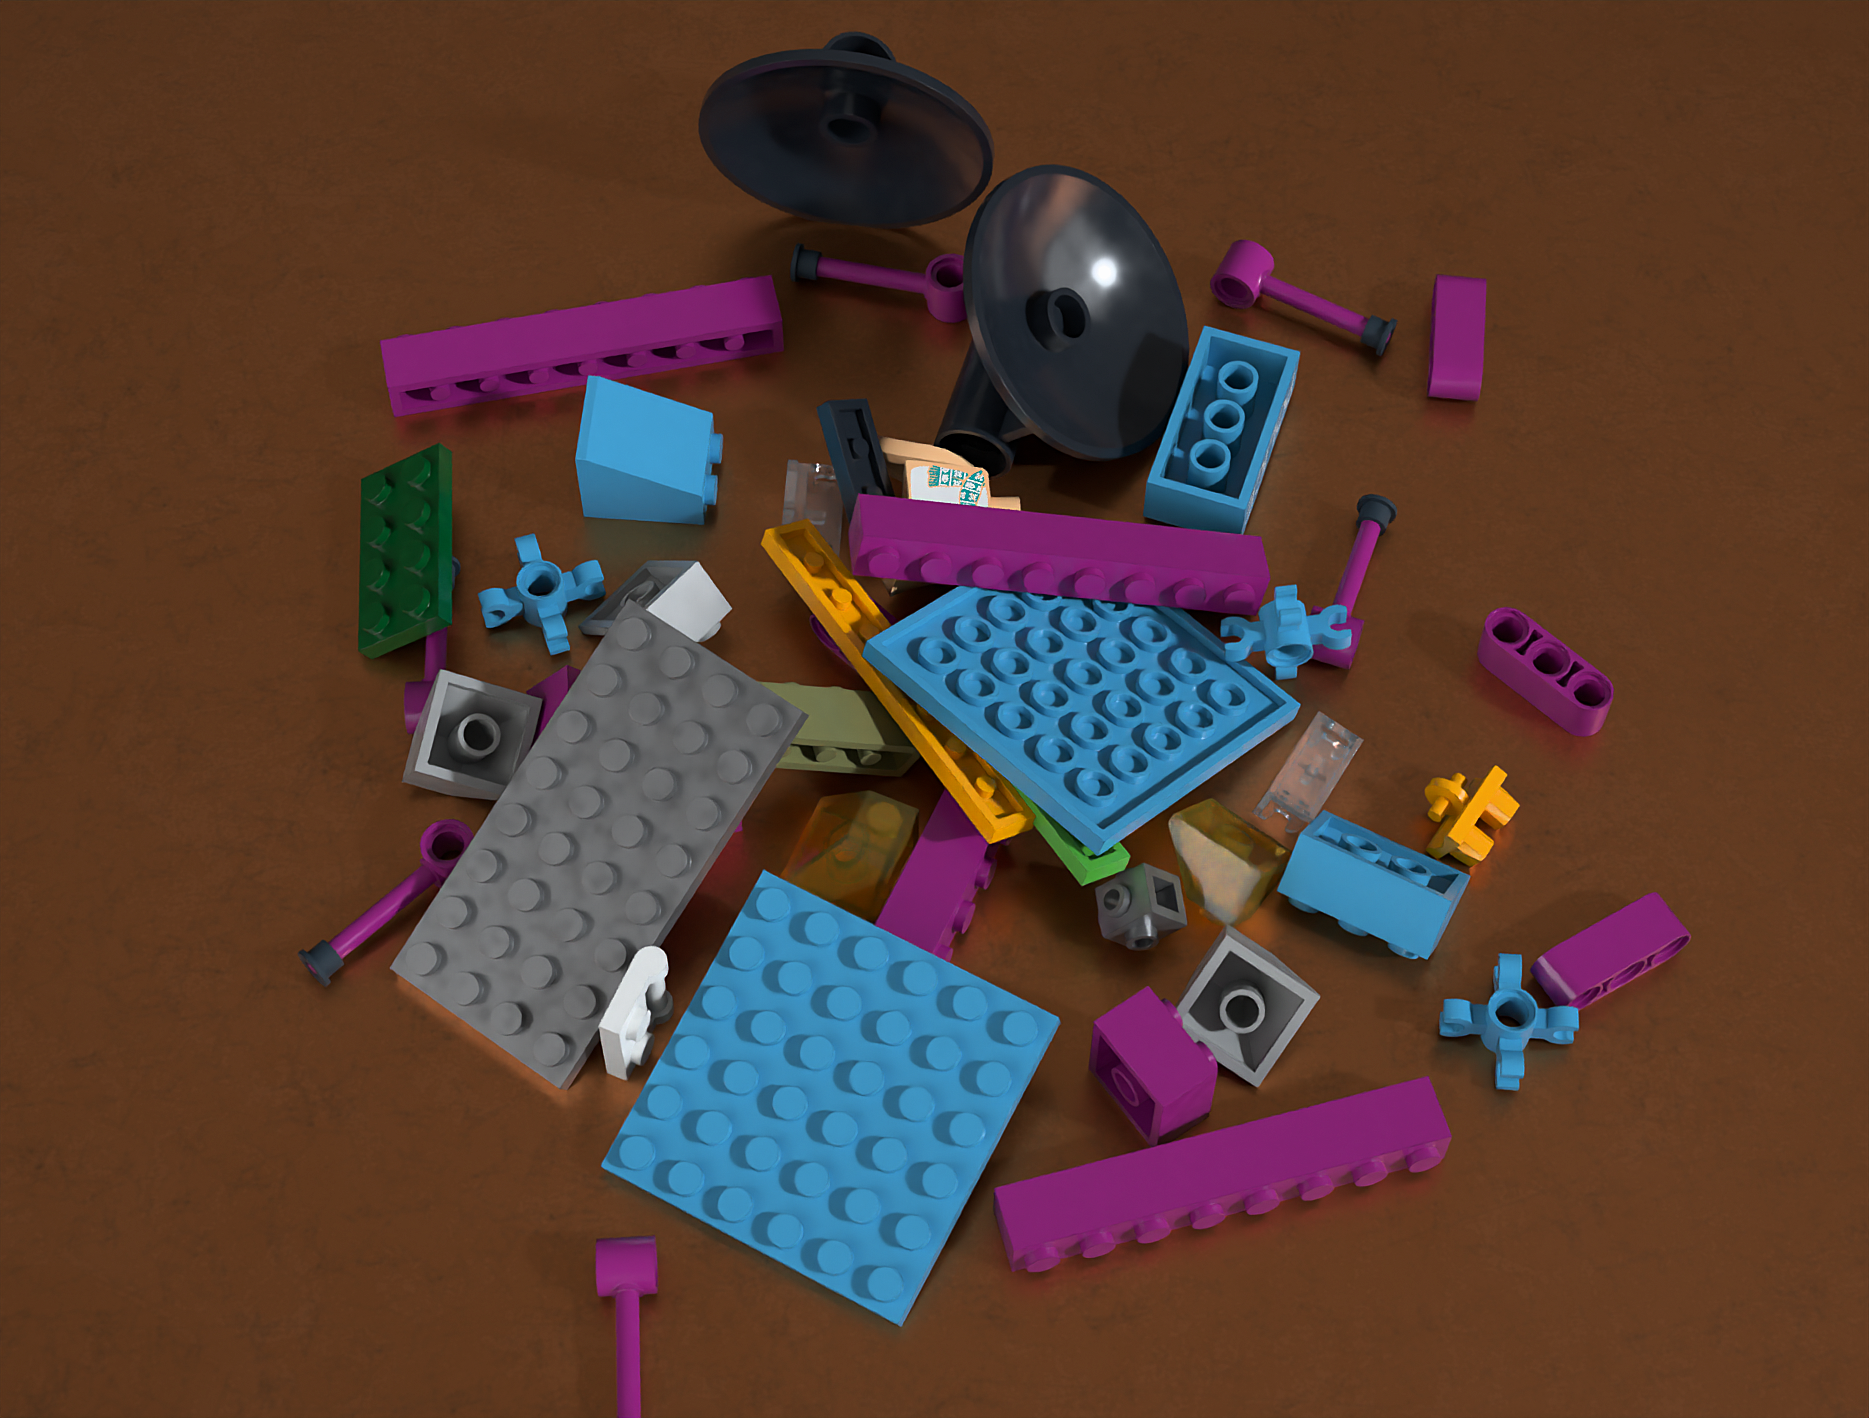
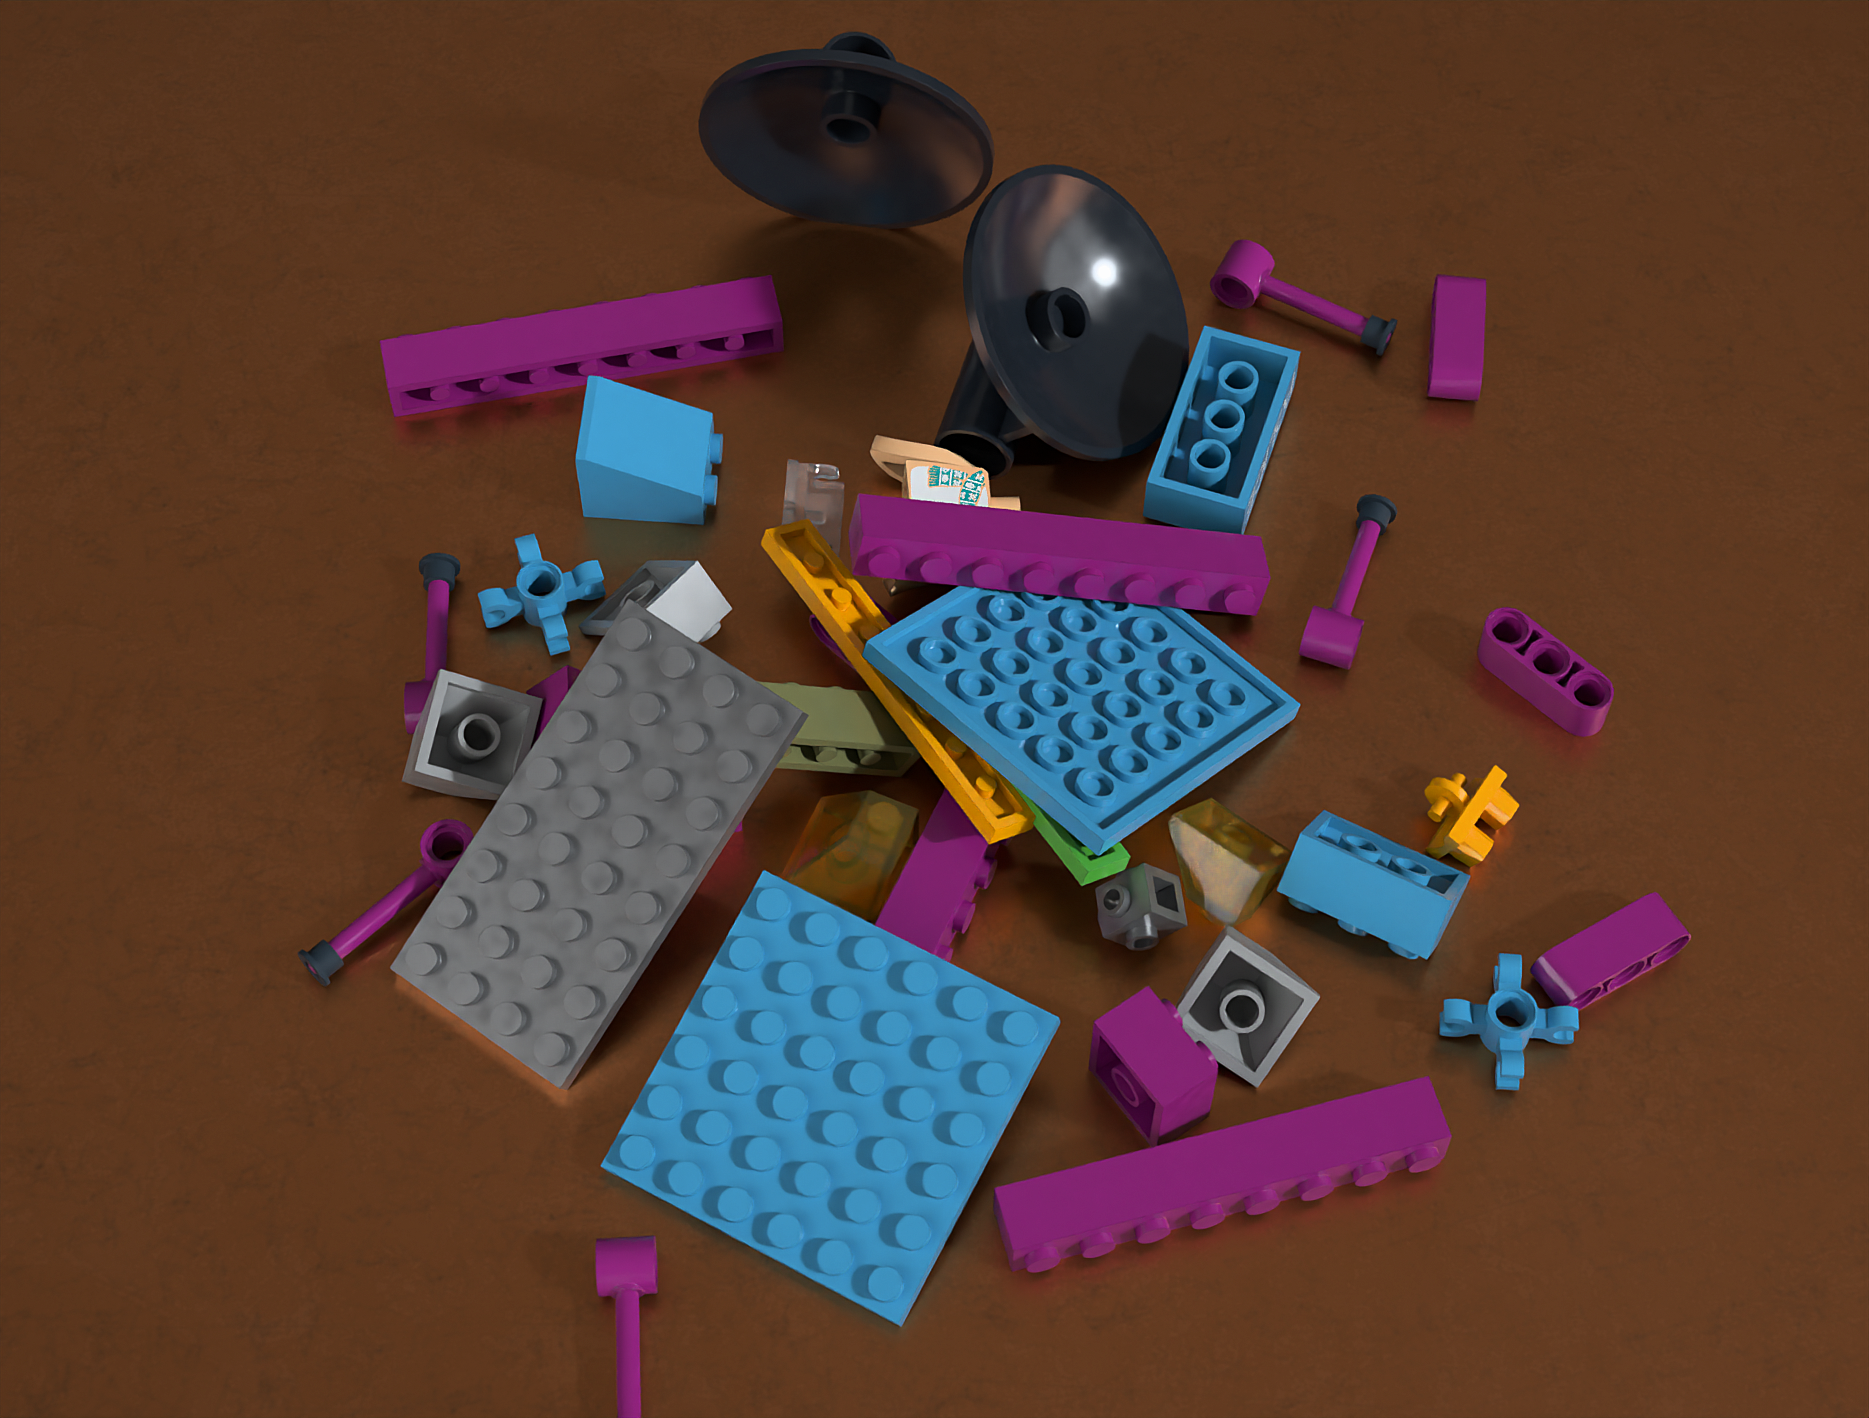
dark green plate [358,443,452,659] -> none
white plate [598,946,674,1081] -> none
magenta piece [790,243,967,323] -> none
black plate [816,398,895,525] -> none
dark azure pin [1220,585,1352,681] -> none
clear hinge [1252,711,1363,833] -> none

